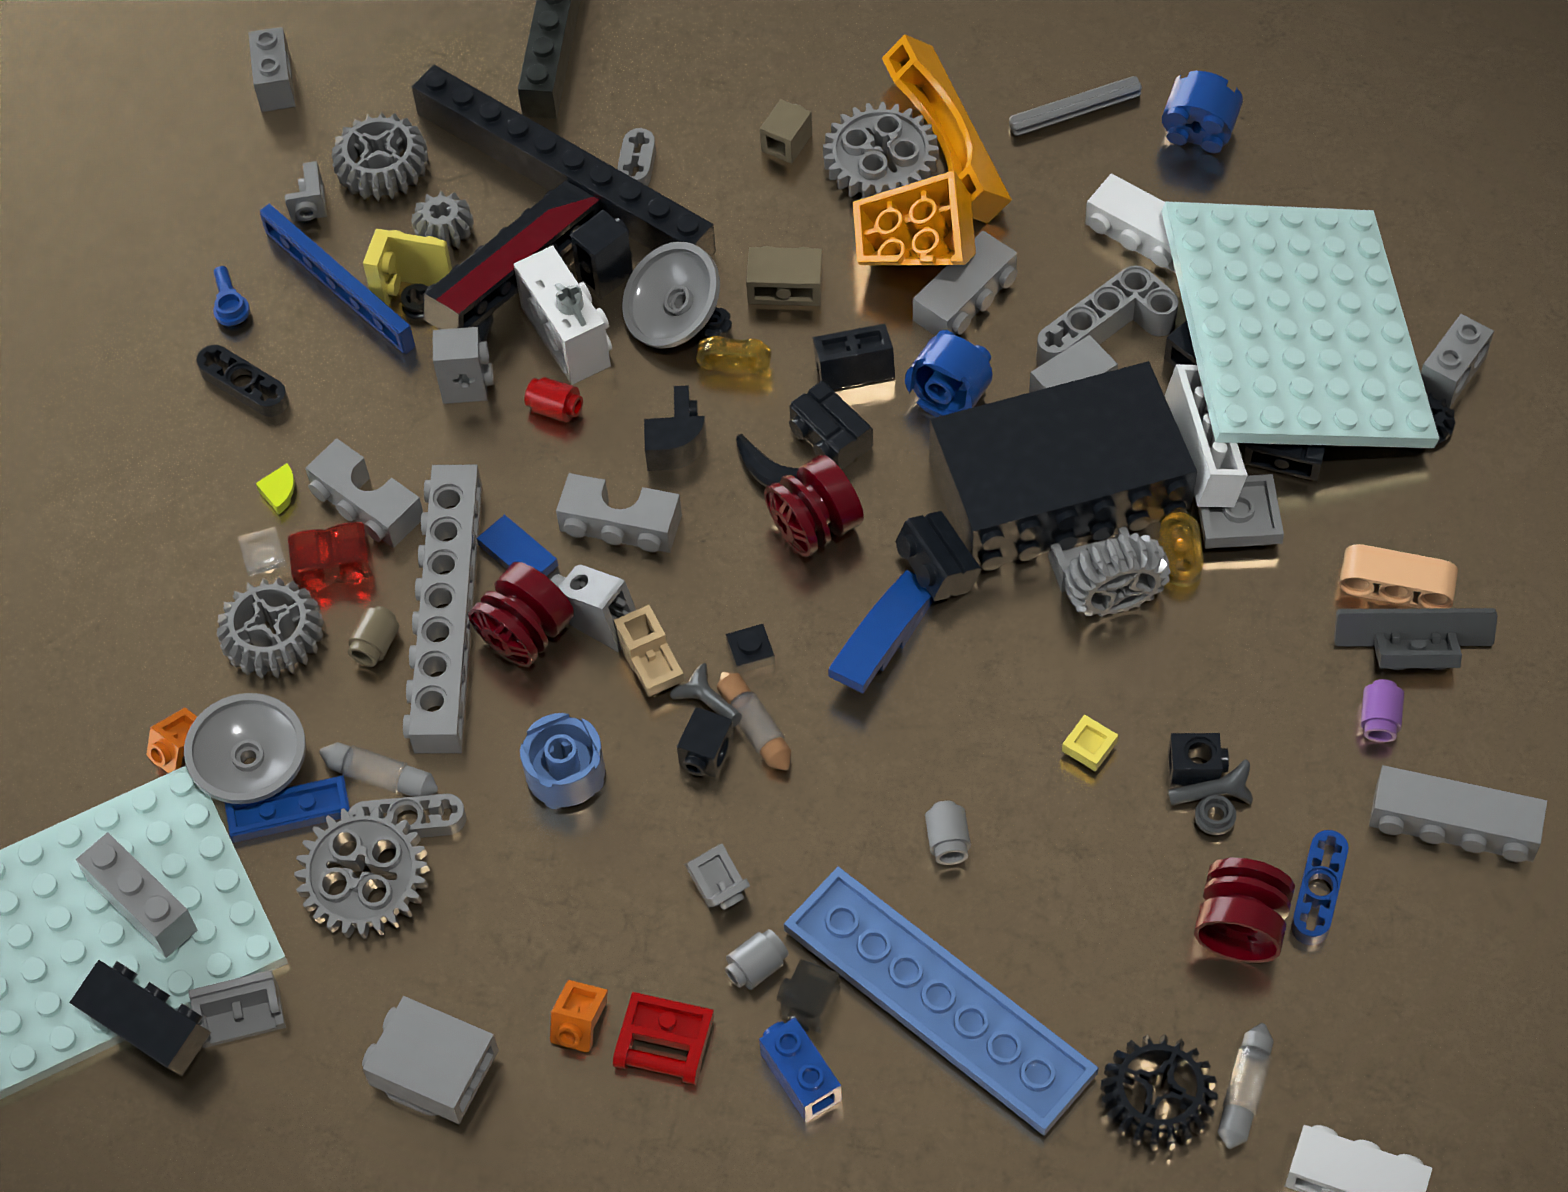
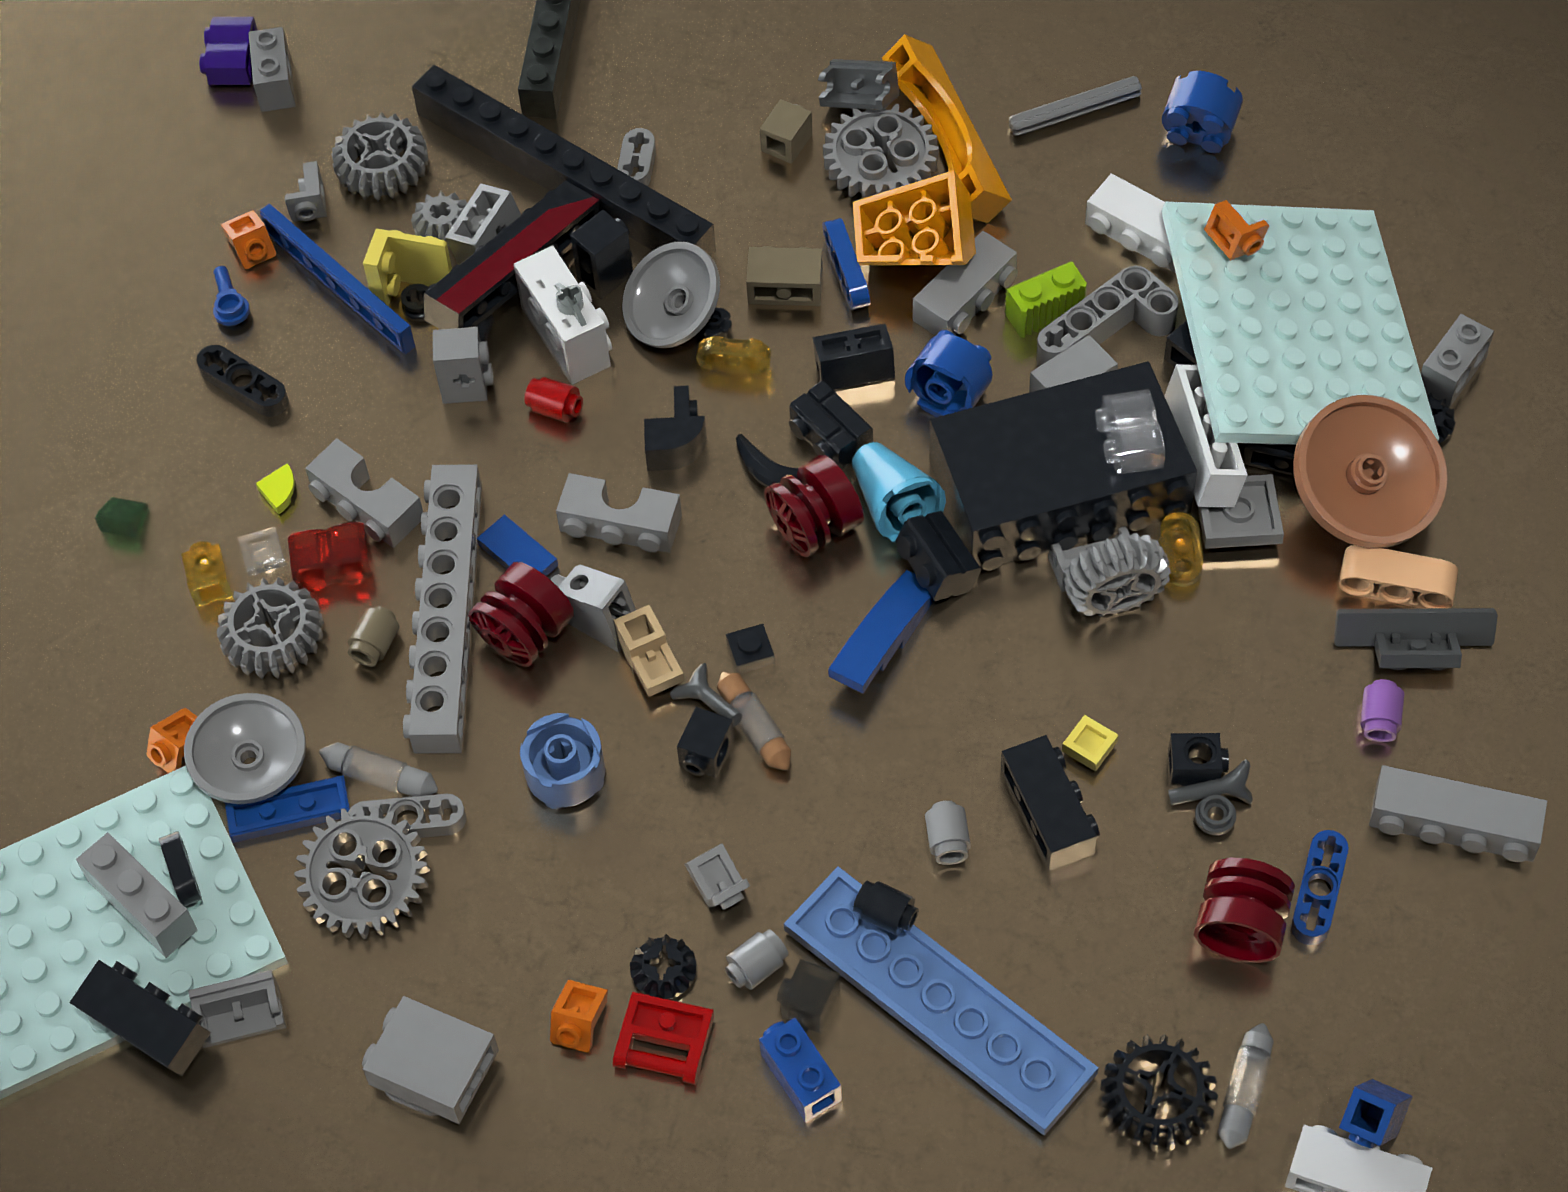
none -> clear green slope [95,497,149,538]
none -> black beam [159,831,202,906]
none -> clear yellow brick [181,541,233,607]
none -> dark purple brick [199,16,257,85]
none -> orange bracket [221,210,277,269]
none -> light grey brick [445,183,521,264]
none -> black gear [630,934,697,999]
none -> dark grey hinge [818,59,900,110]
none -> blue beam [822,218,870,310]
none -> medium azure cone [852,442,946,543]
none -> black brick [853,880,919,936]
none -> black brick [1001,735,1100,871]
none -> lime brick [1004,261,1087,338]
none -> clear brick [1096,389,1165,475]
none -> orange bracket [1204,200,1269,260]
none -> nougat dish [1293,395,1447,548]
none -> blue brick [1339,1079,1413,1148]

